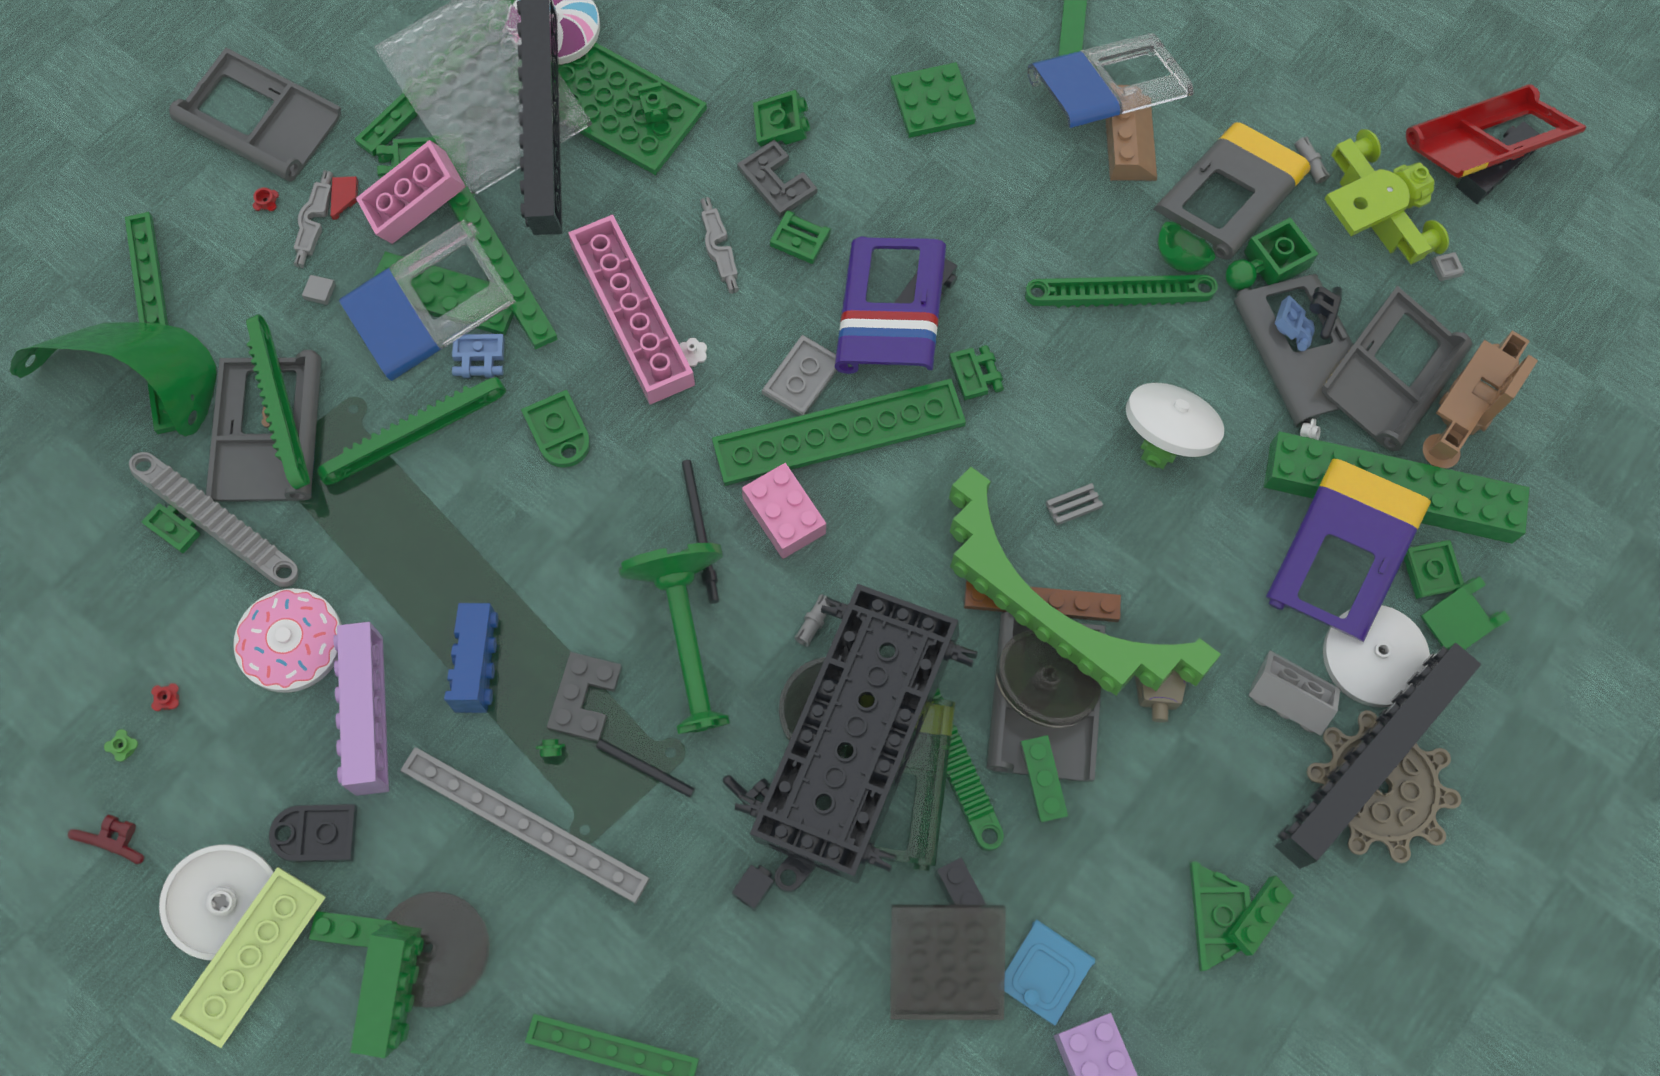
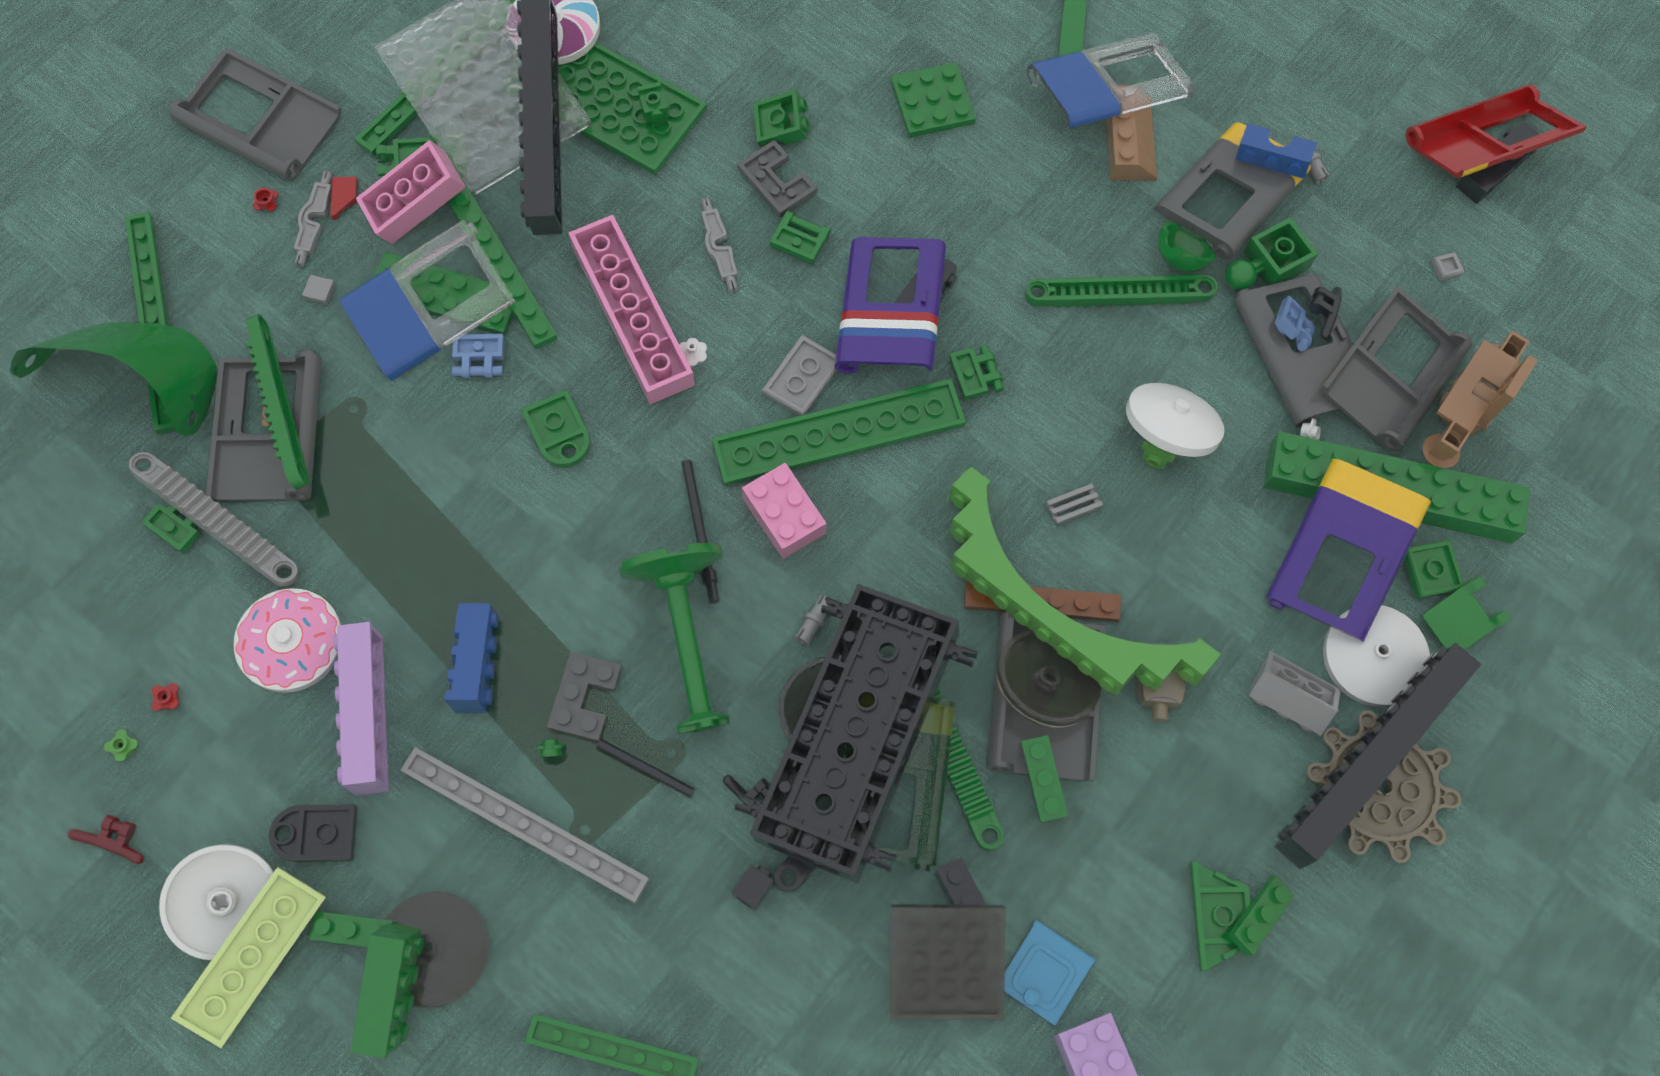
green gear [317,377,506,485] -> none
lime piece [1324,129,1449,264] -> none
none -> blue arch [1236,123,1317,179]

